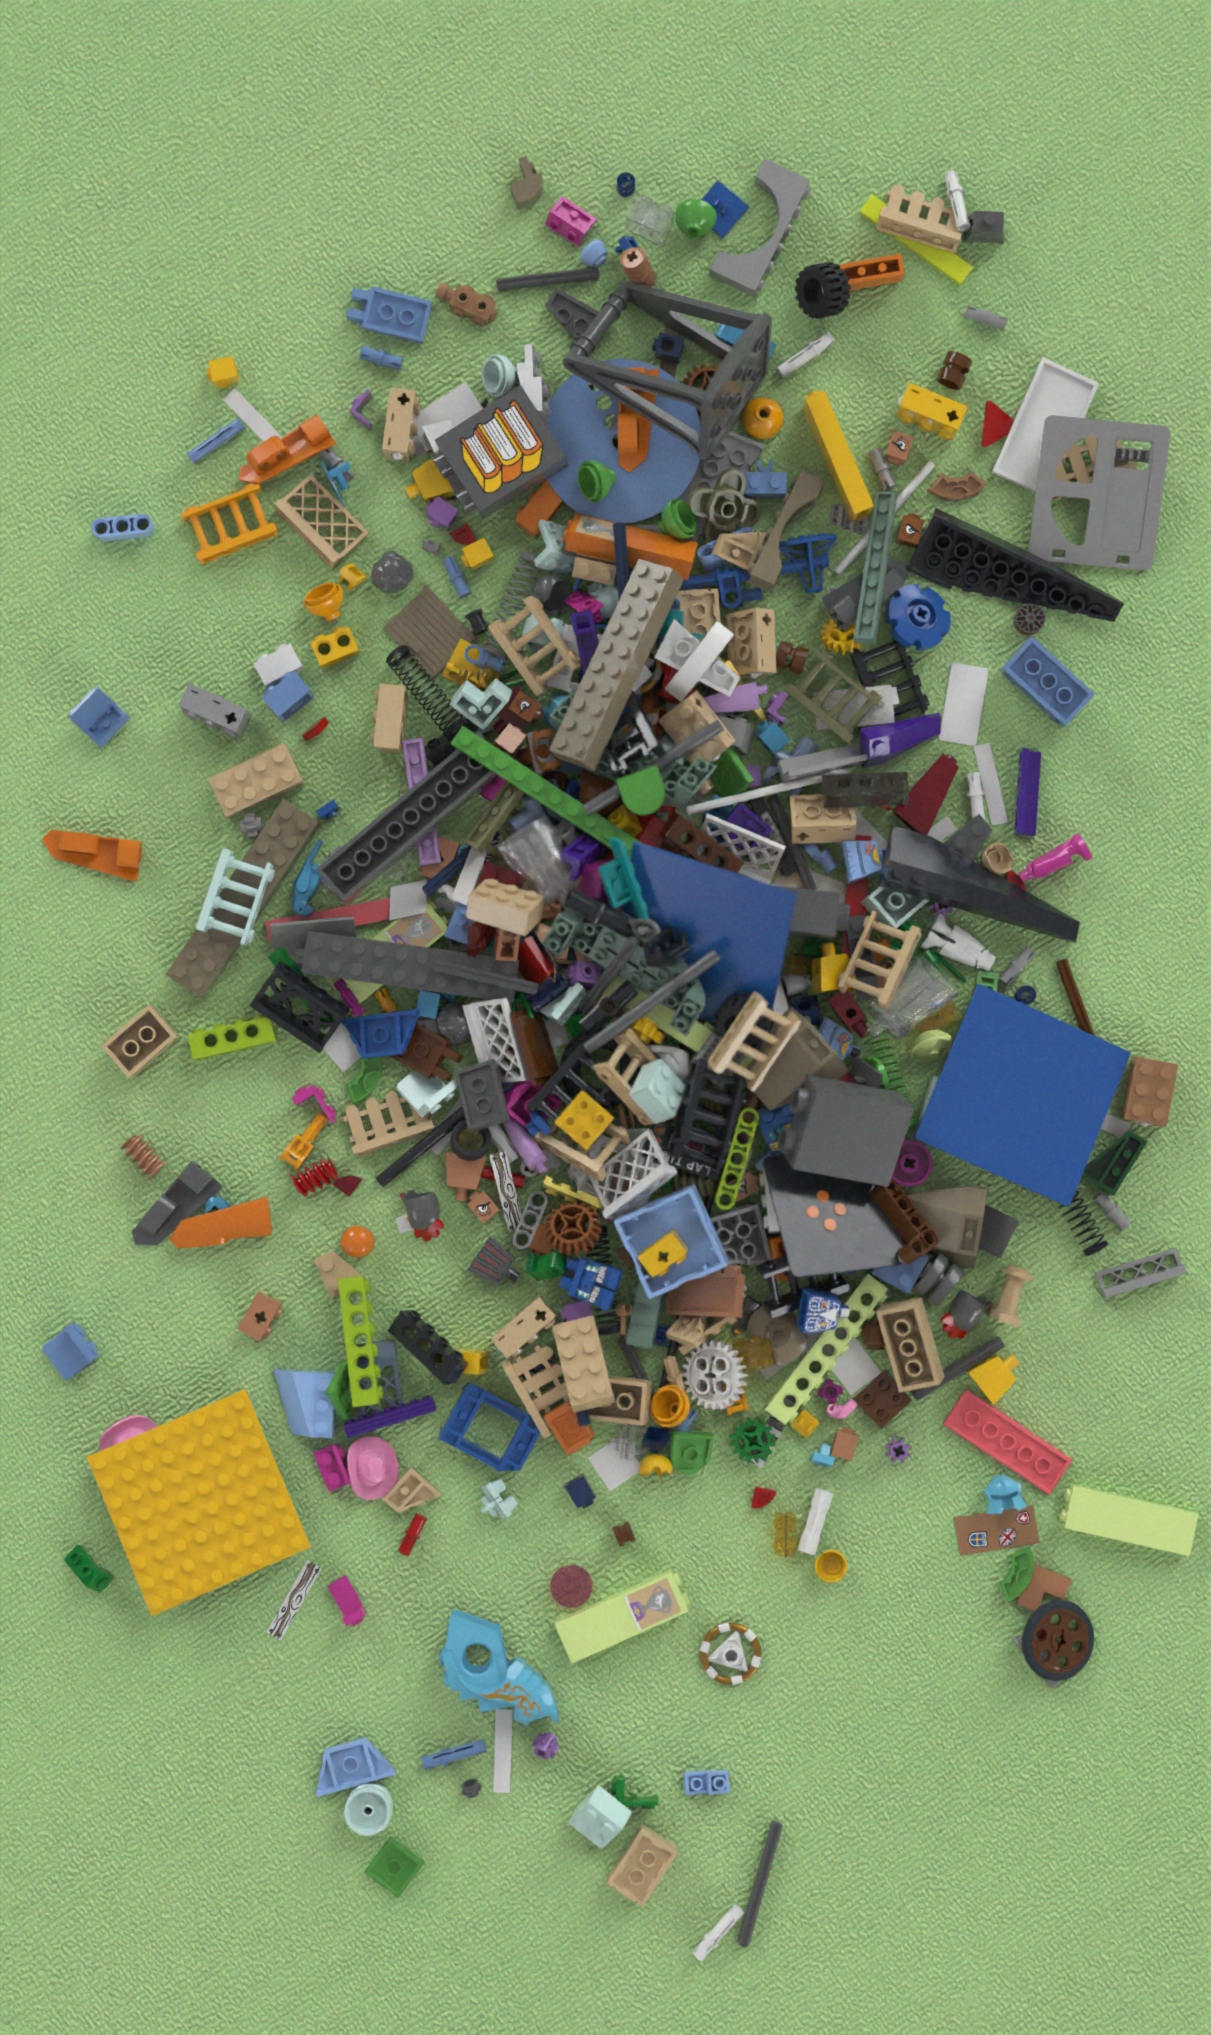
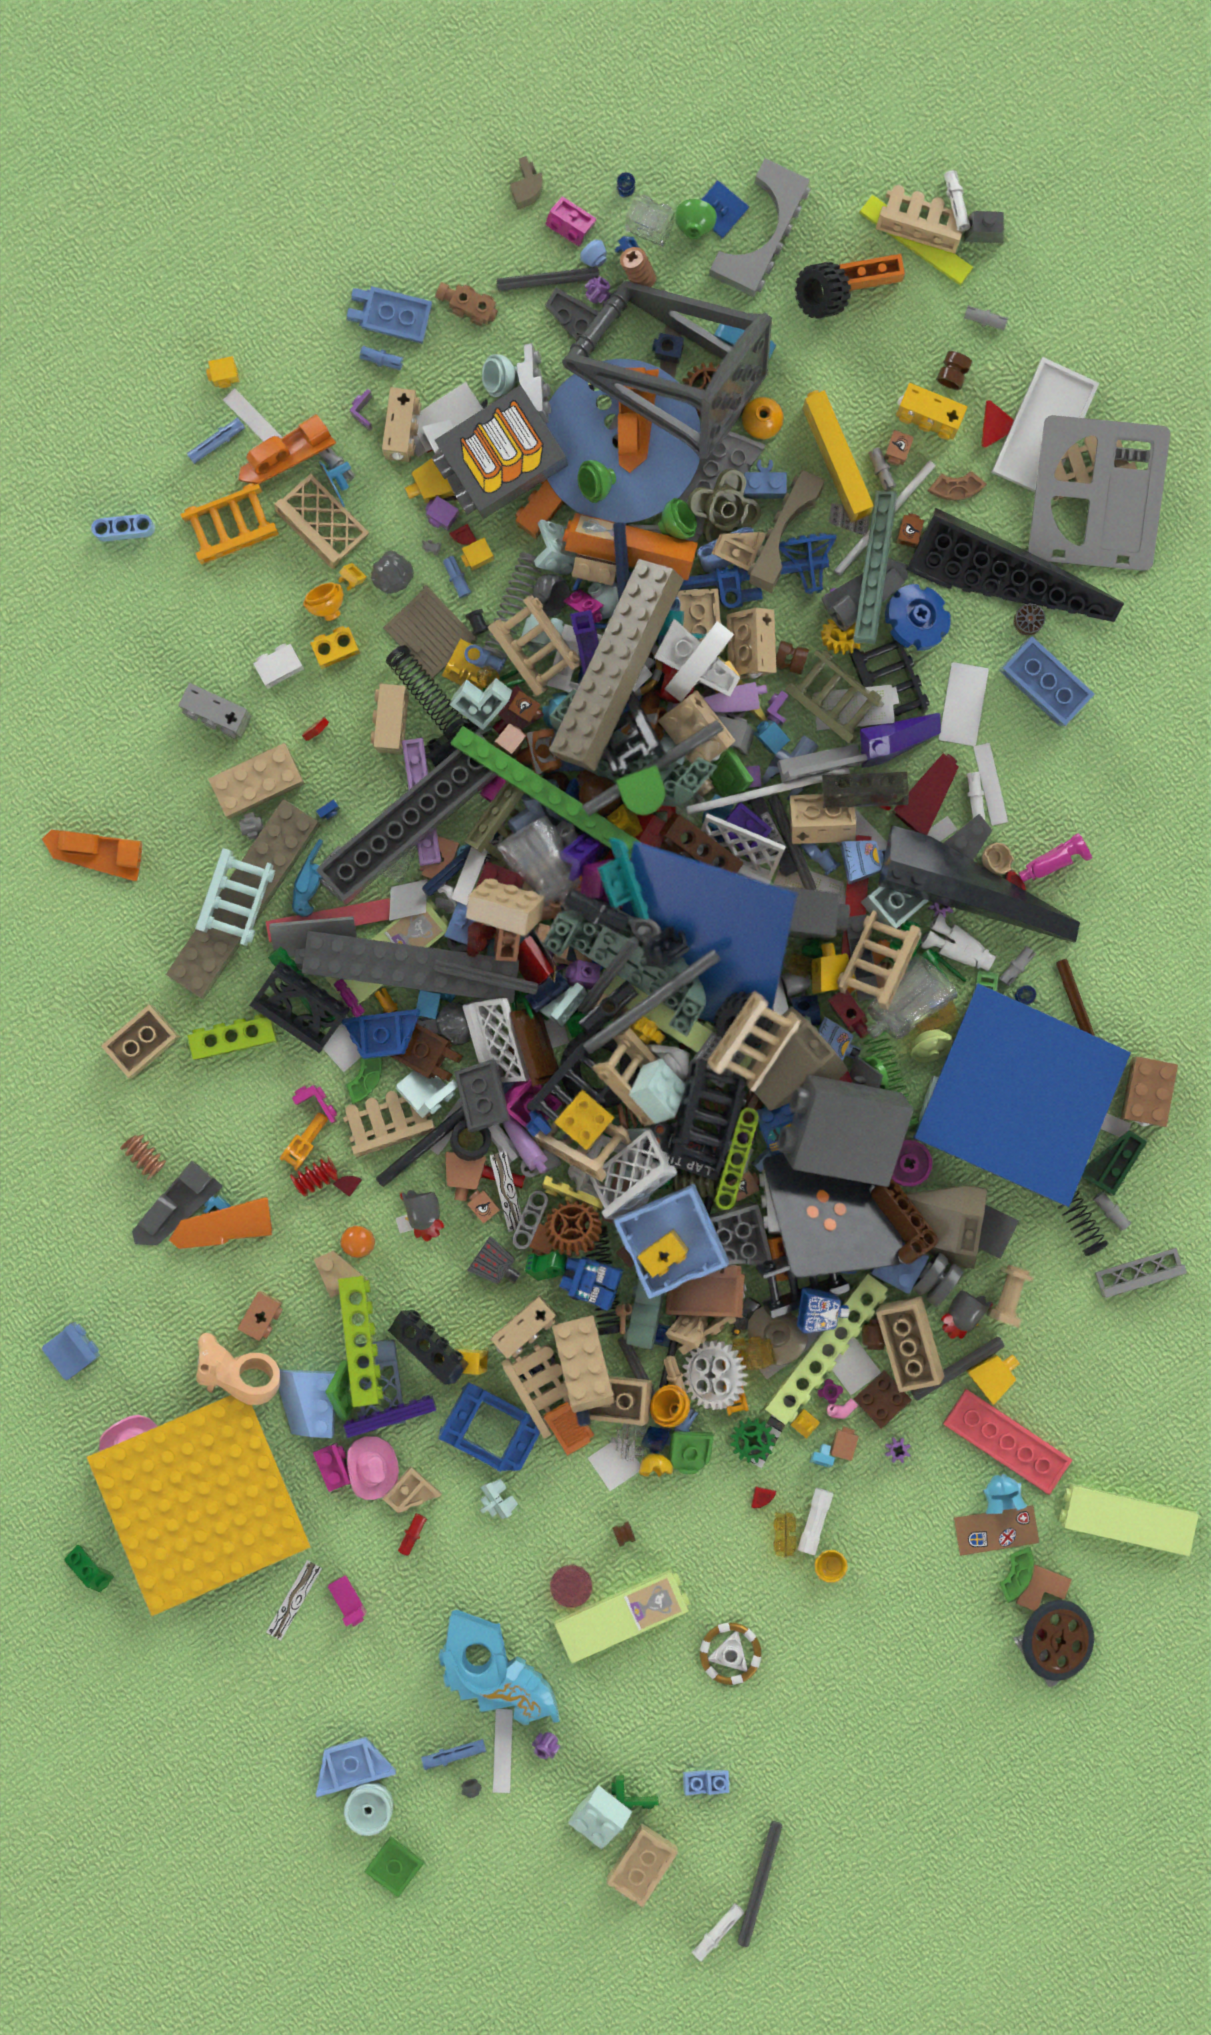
medium blue bracket [68,687,130,748] -> none
medium blue brick [262,671,315,723] -> none
medium lavender brick [561,1300,592,1322] -> none
dark blue brick [565,1473,596,1509] -> none
white pin [776,332,835,379] -> none
dark purple fence [1014,748,1041,836] -> none
none -> light nougat animal [196,1333,280,1405]
none -> medium lavender gear [585,277,611,304]

